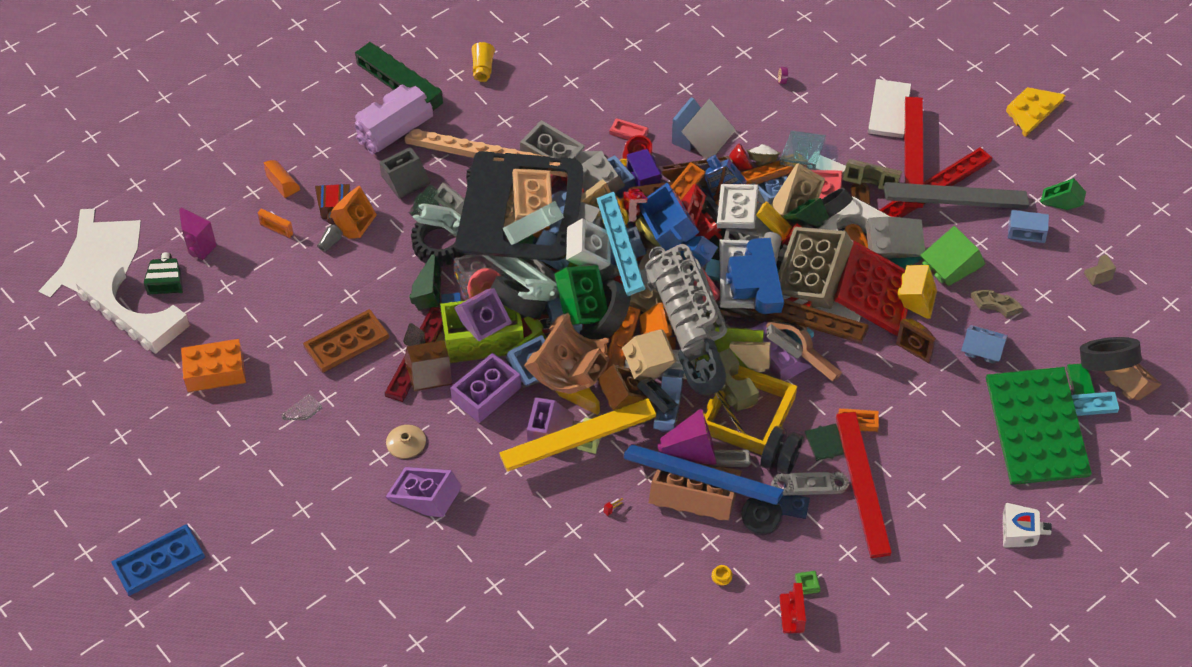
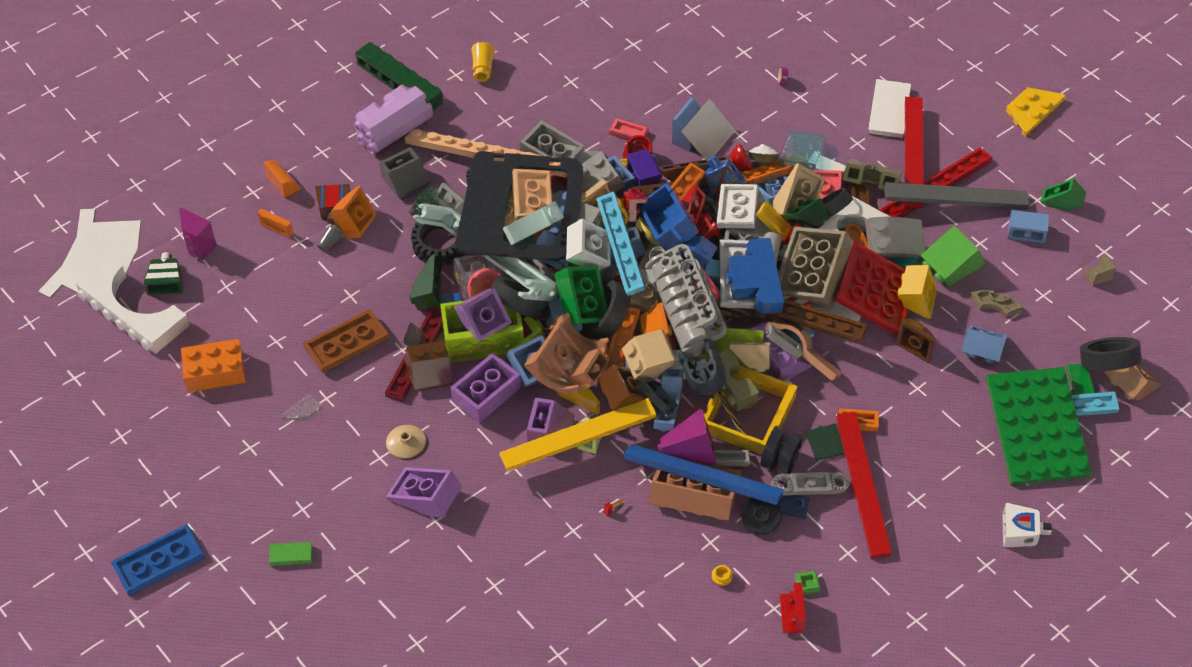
none -> bright green tile [269,542,312,566]

